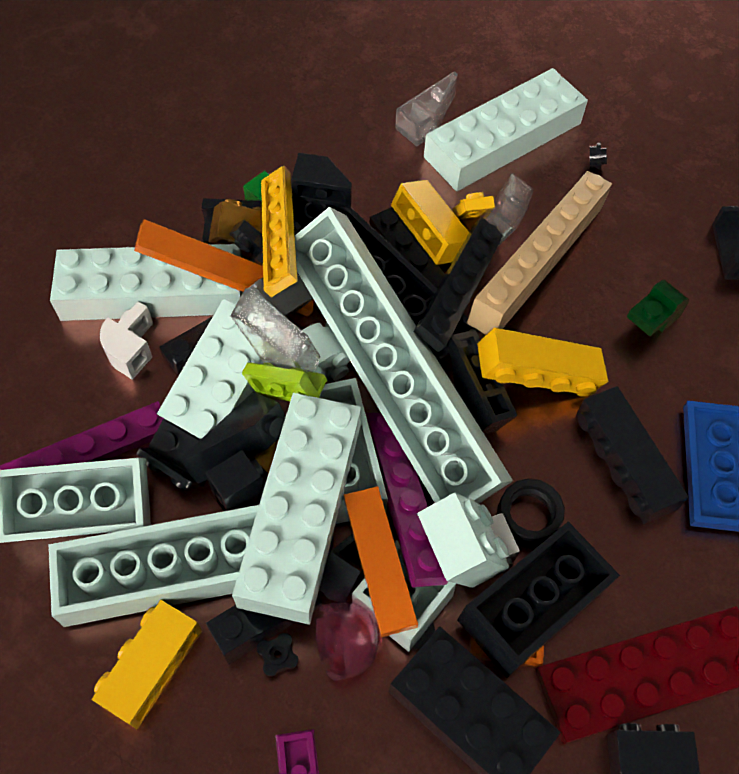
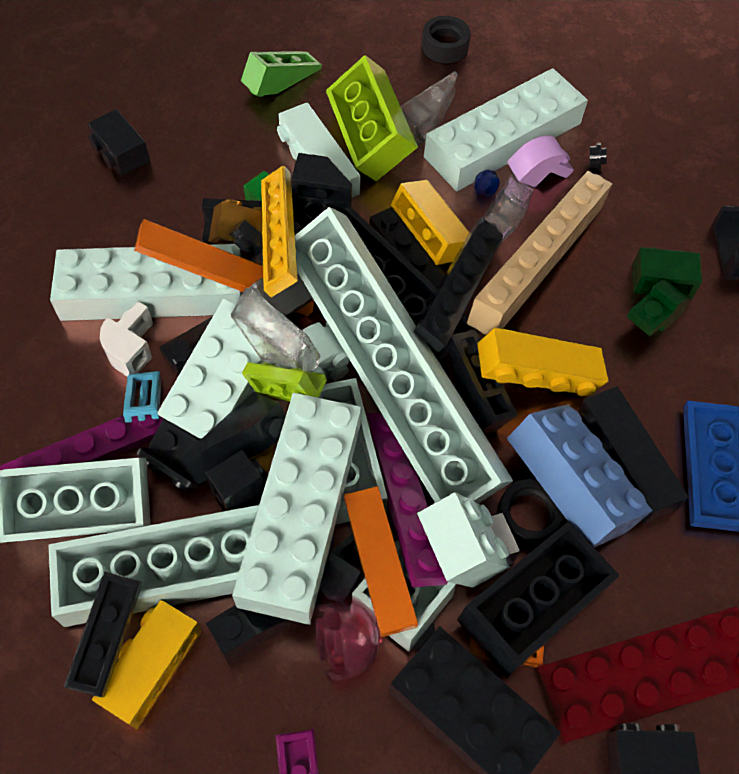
black plate [257,633,299,676] -> none
yellow plate [452,192,495,220] -> none
none -> black tile [64,571,143,698]
none -> black brick [87,109,150,176]
none -> medium azure tile [123,371,162,423]
none -> bright green slope [241,51,322,97]
none -> light aqua brick [277,102,360,198]
none -> lime brick [326,55,418,181]
none -> black tyre [422,15,471,64]
none -> clear blue plate [474,169,500,197]
none -> lavender brick [507,135,574,187]
none -> medium blue brick [507,404,653,547]
none -> dark green brick [632,247,702,299]

